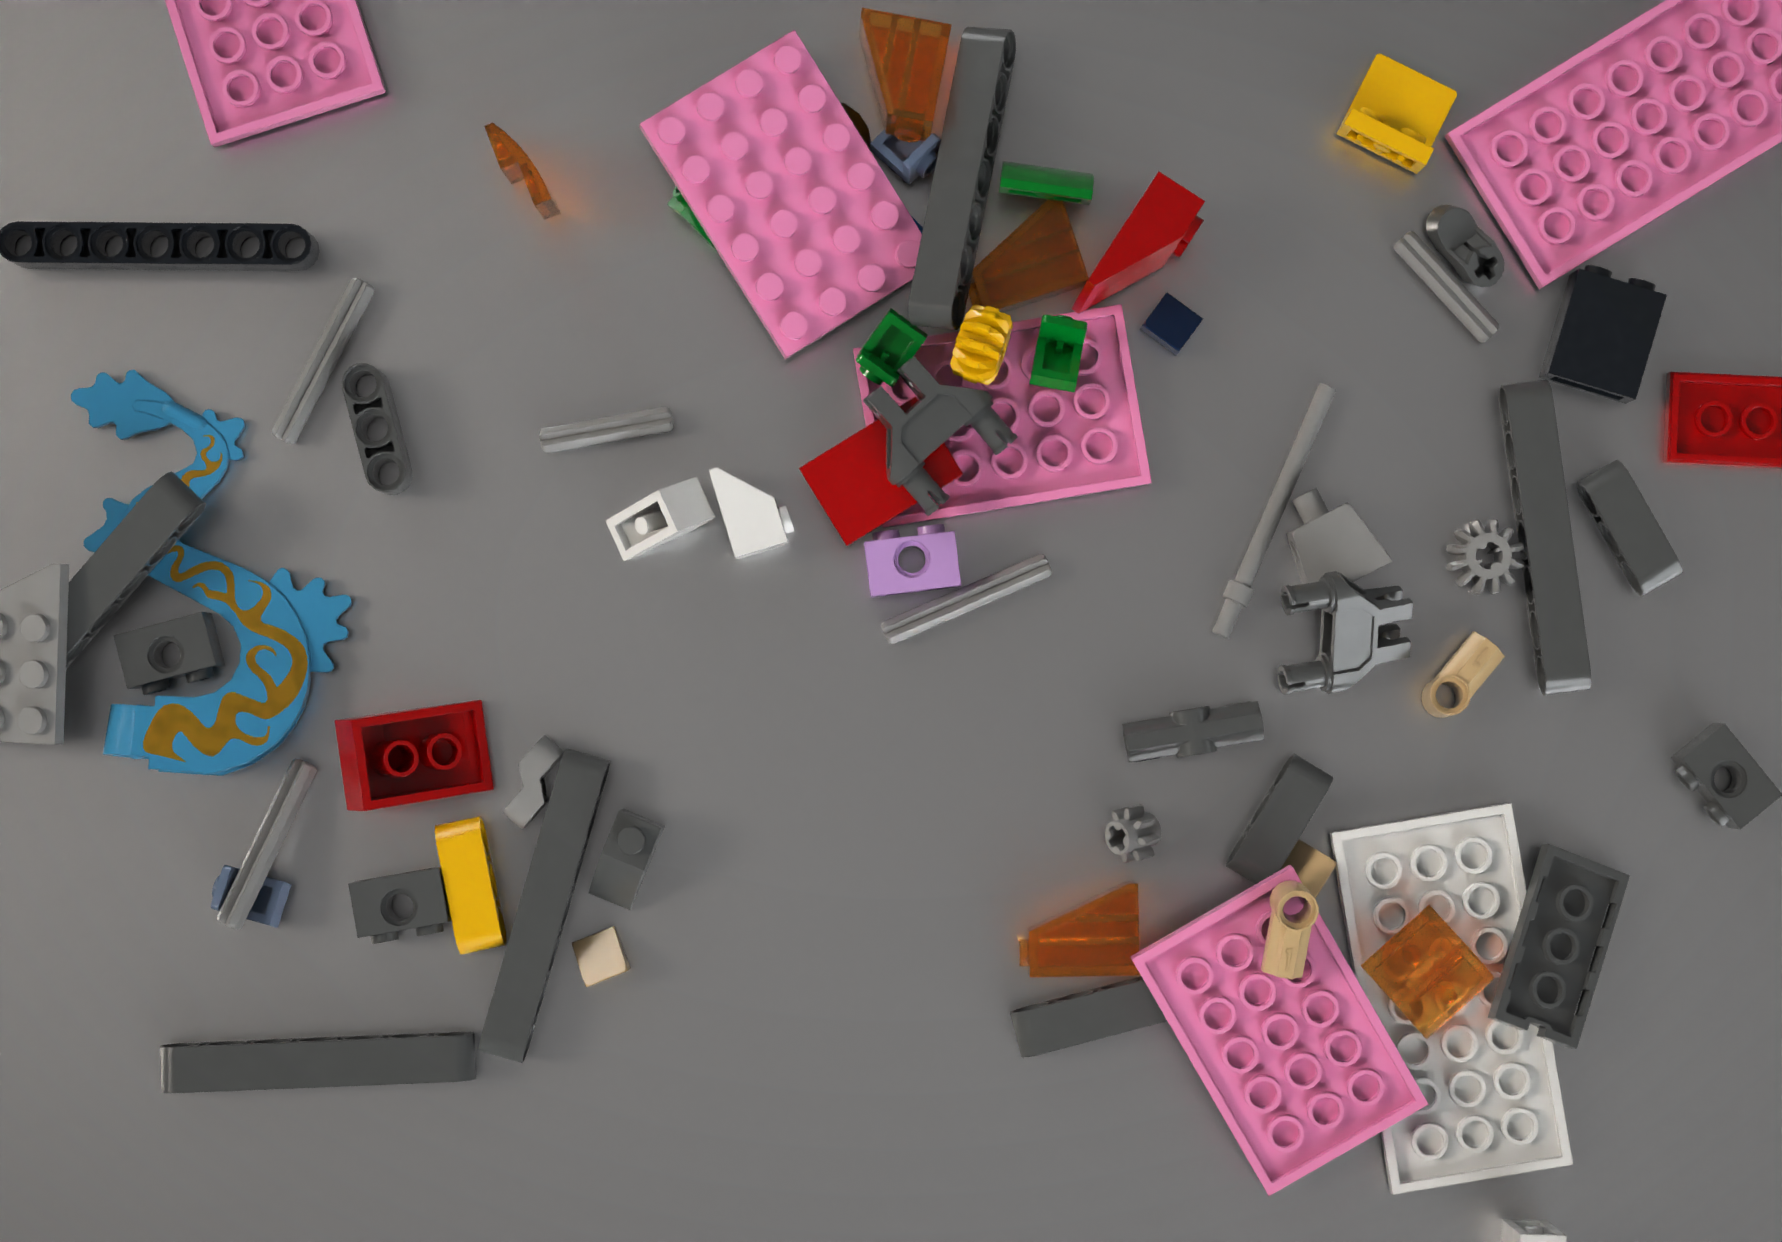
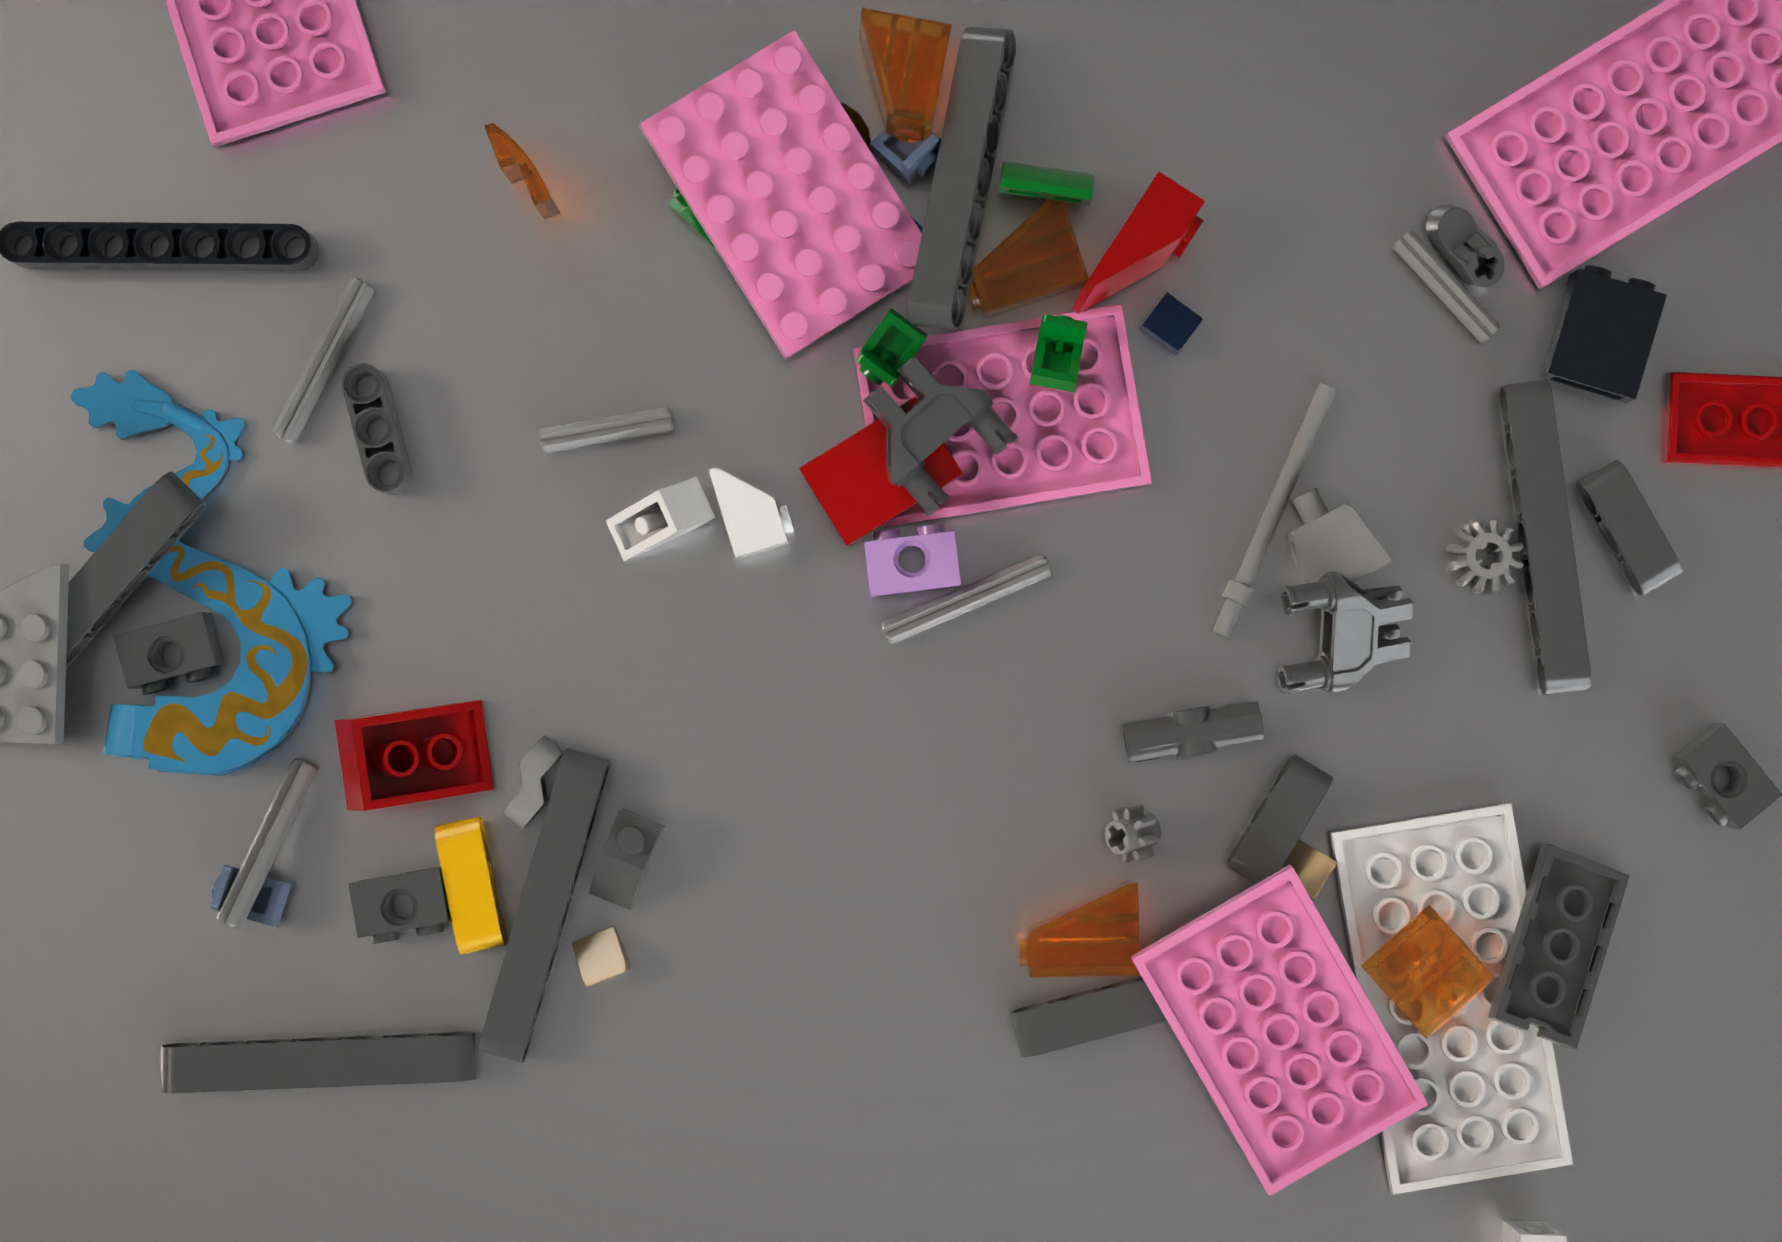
yellow gear [950,304,1013,385] -> none
tan piece [1261,880,1319,979] -> none
yellow bracket [1336,53,1457,174] -> none
tan piece [1421,631,1505,718] -> none

